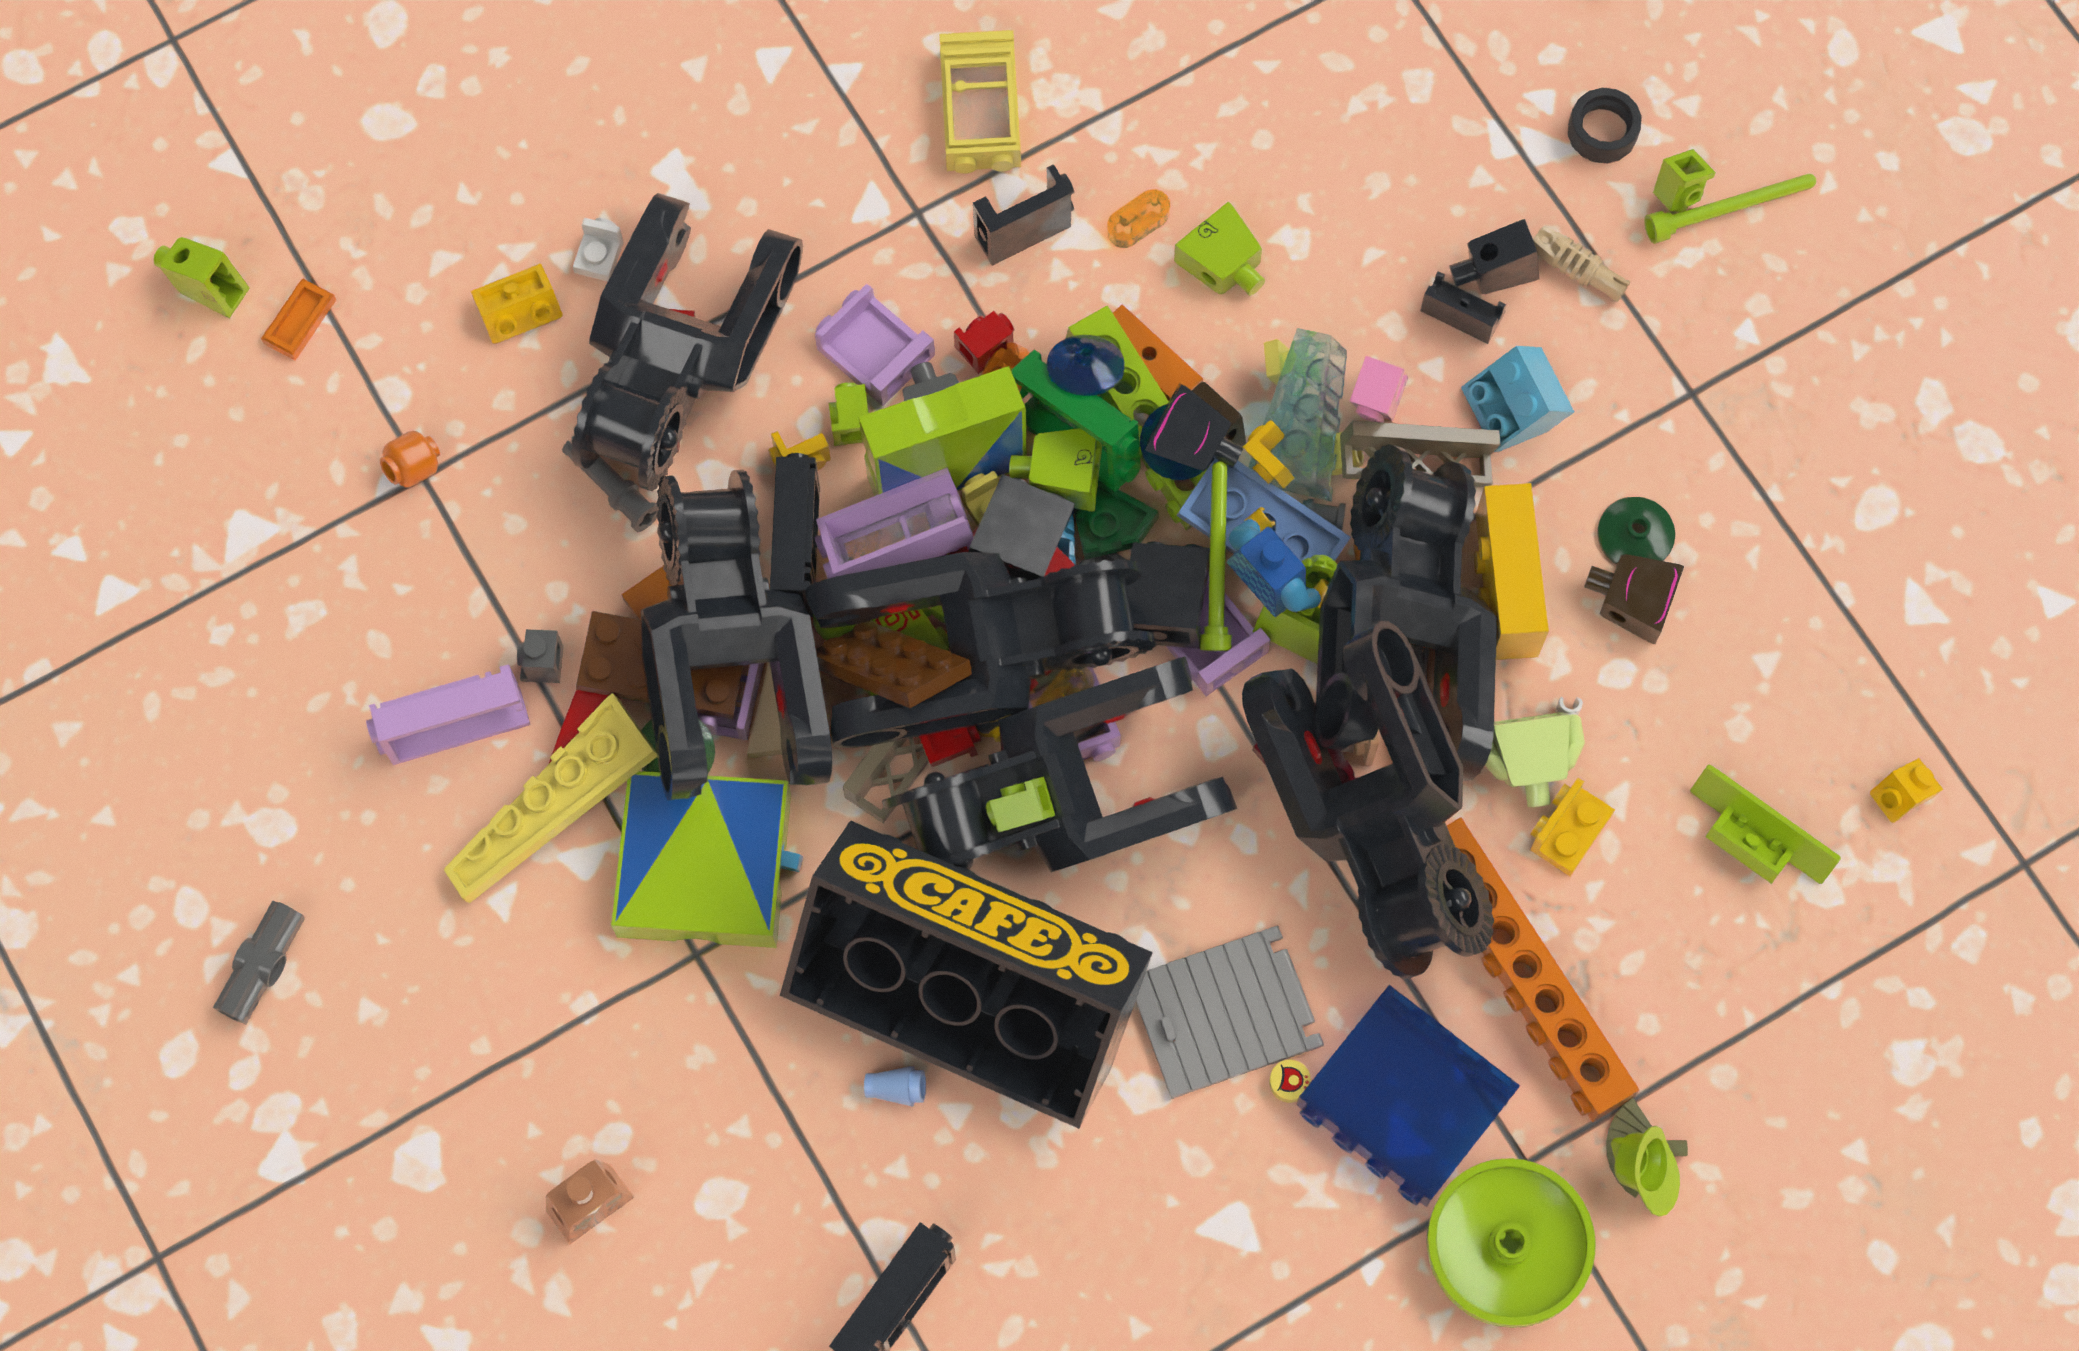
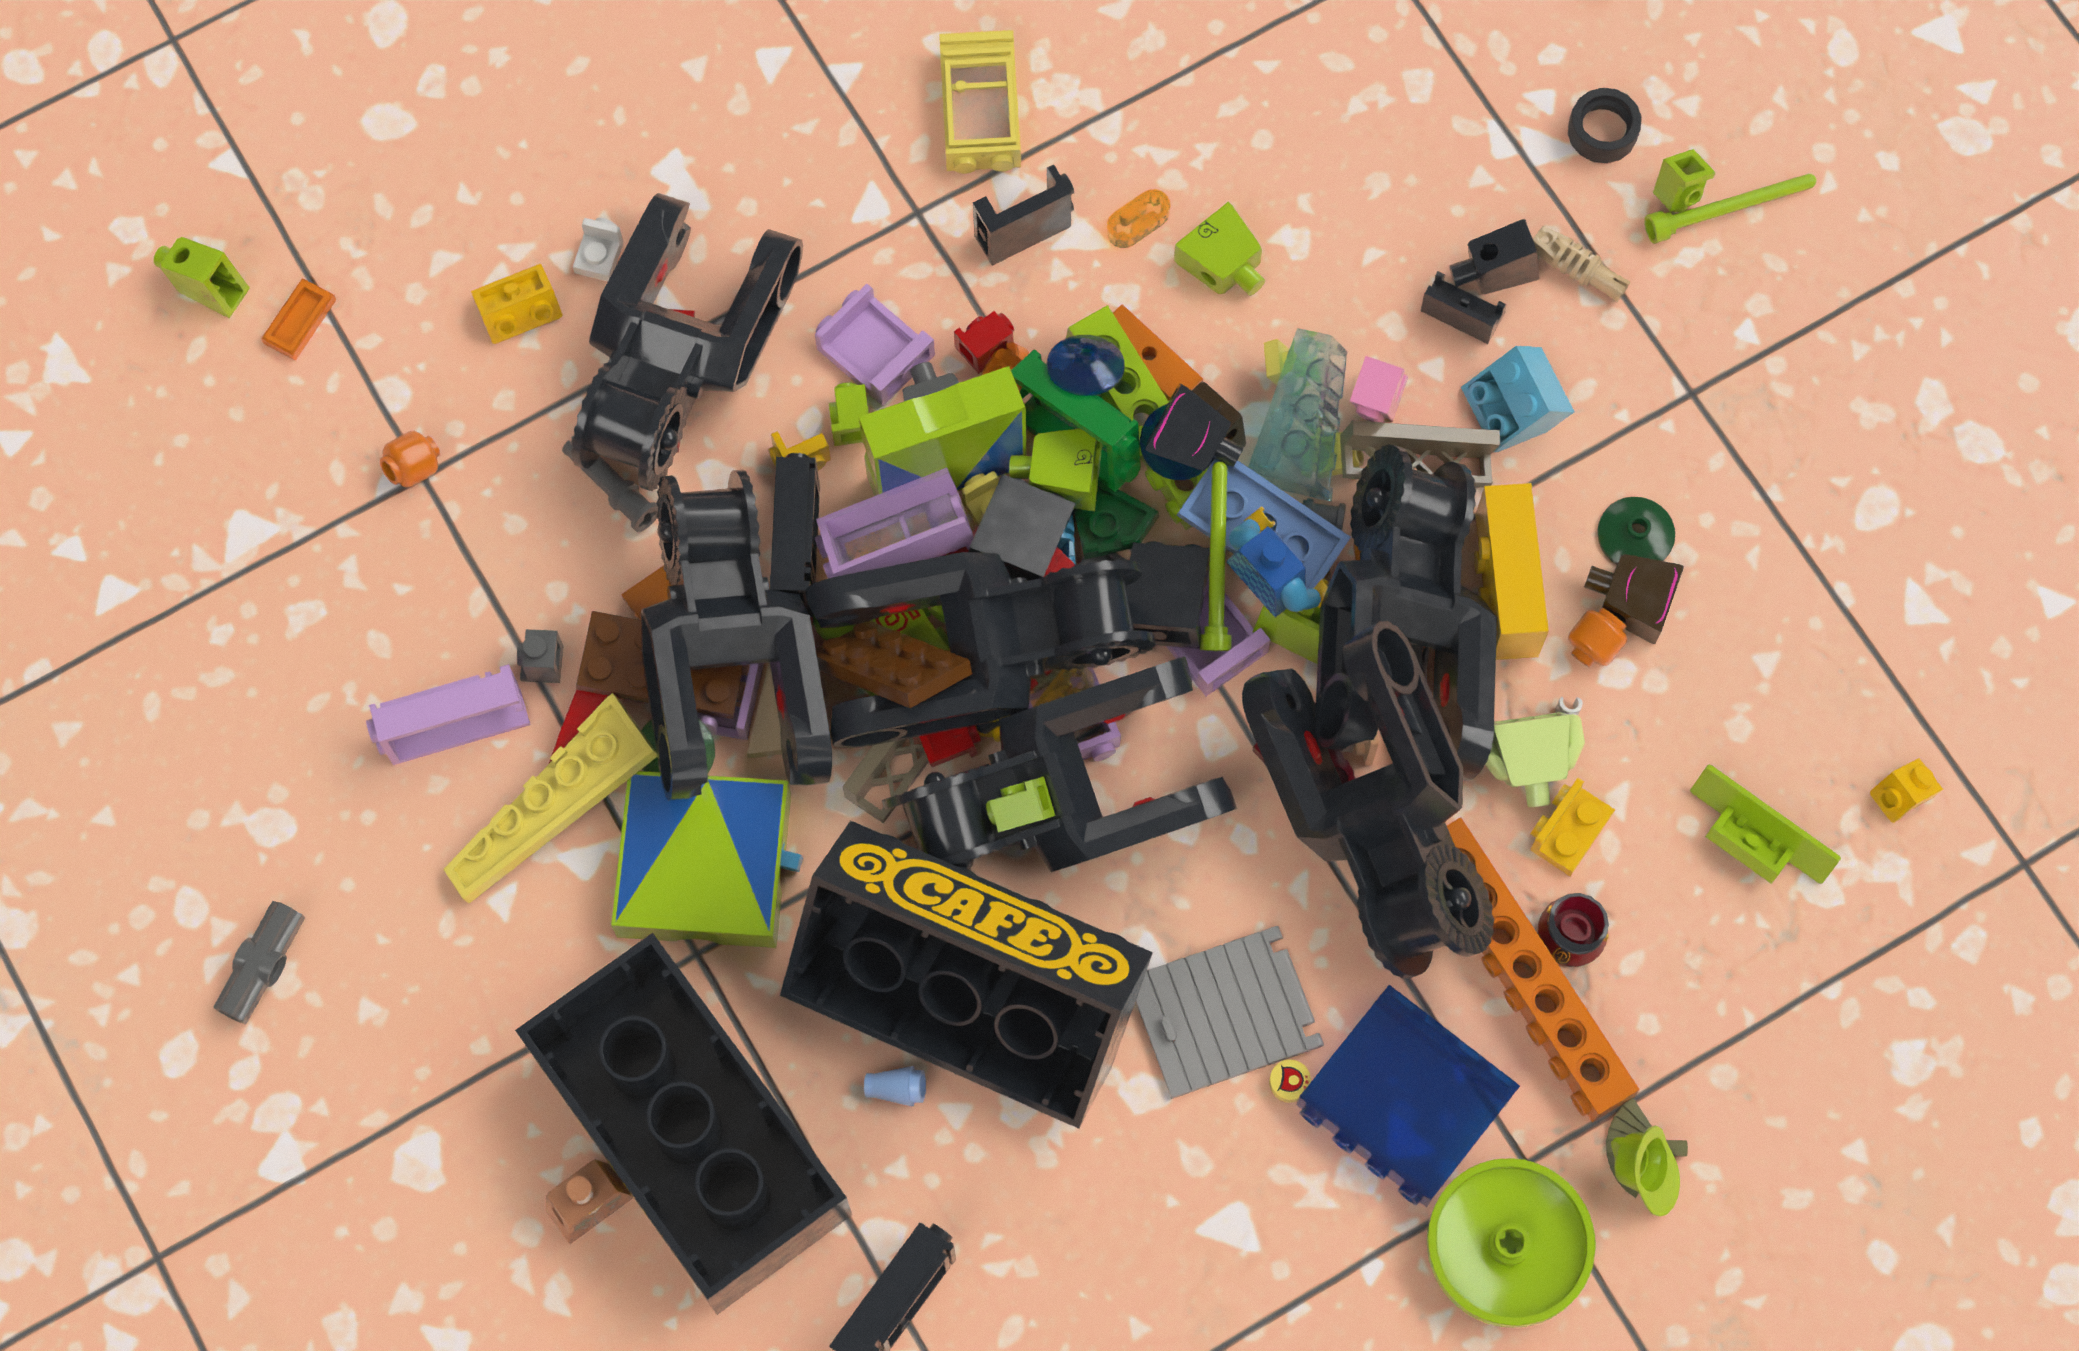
yellow bracket [1243,420,1295,489] -> none
lime animal [1301,555,1337,588] -> none
none -> black brick [515,933,853,1315]
none -> dark red piece [1537,893,1609,967]
none -> orange head [1568,608,1627,668]

